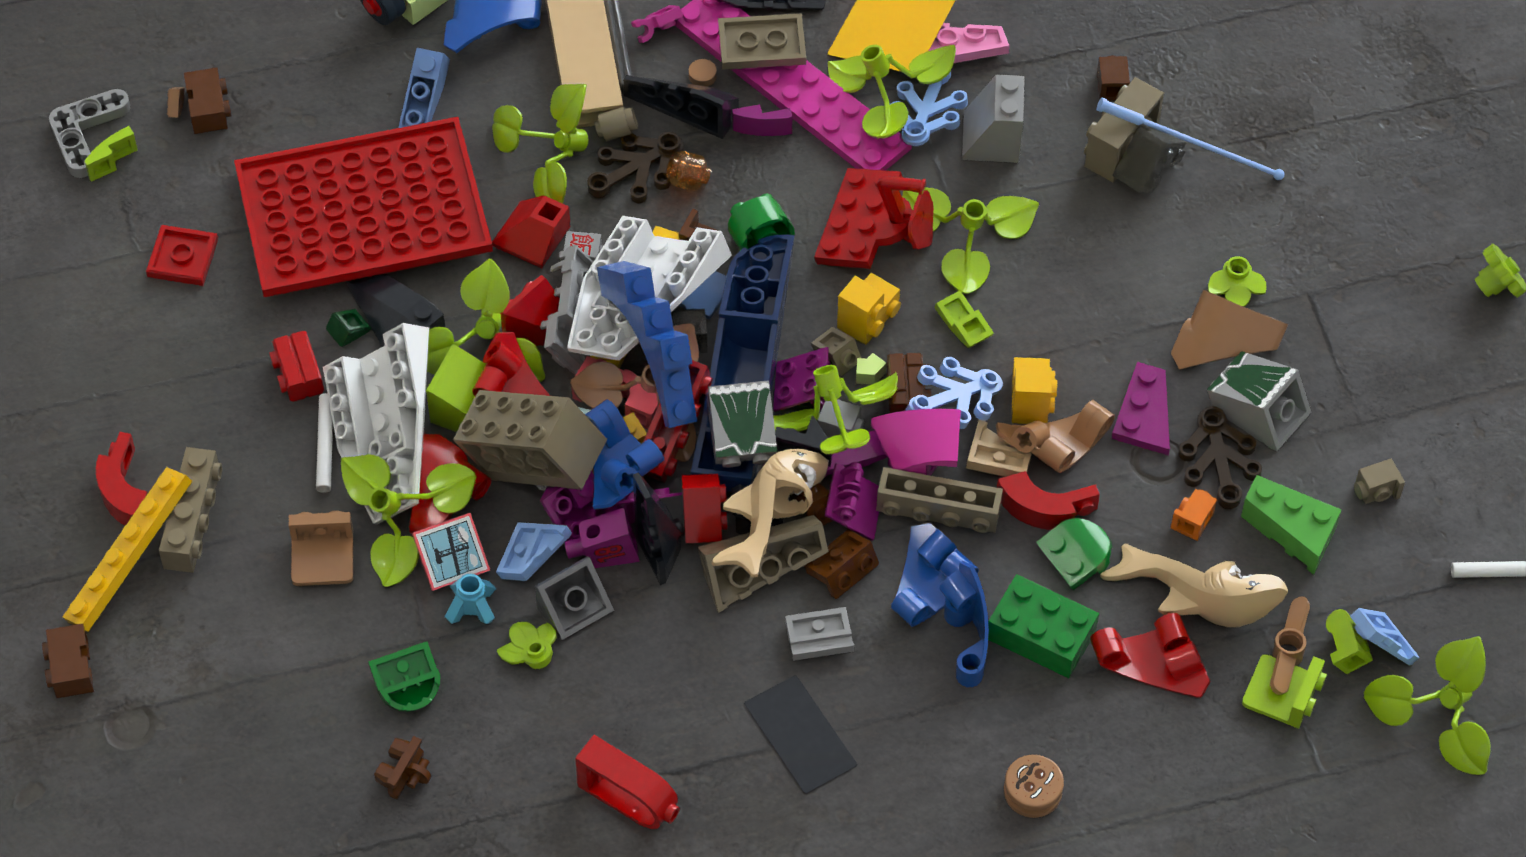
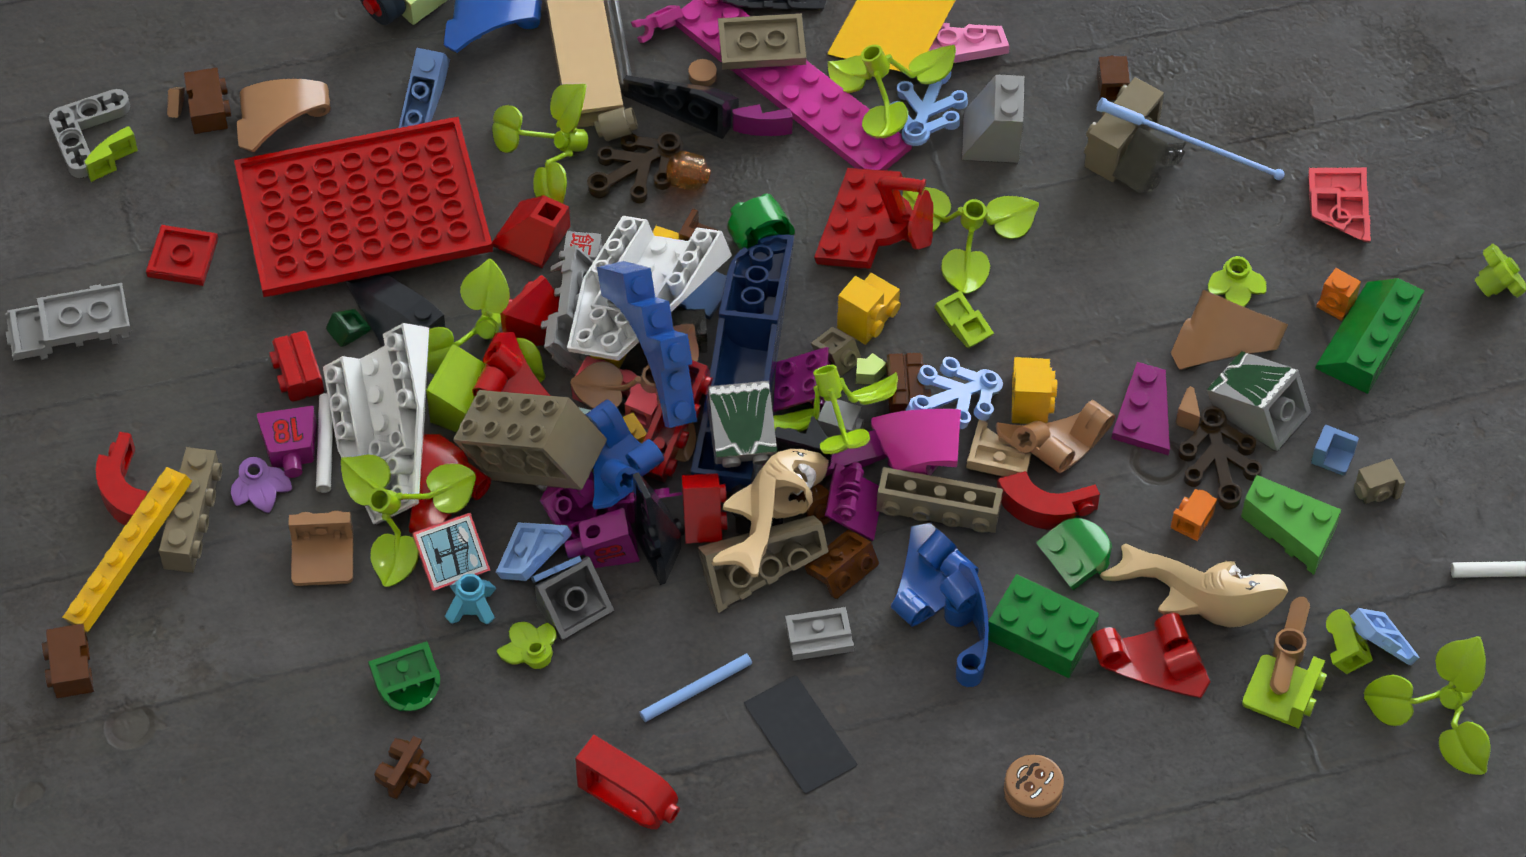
none -> light grey piece [5,283,131,360]
none -> medium lavender plate [231,457,292,513]
none -> medium nougat panel [237,79,331,152]
none -> magenta torso [257,406,317,478]
none -> medium blue piece [531,556,582,583]
none -> light blue bar [639,653,752,722]
none -> medium nougat slope [1176,386,1200,432]
none -> coral slope [1308,167,1371,243]
none -> medium blue panel [1311,425,1359,475]
none -> green slope [1315,278,1425,394]
none -> orange brick [1316,268,1361,321]

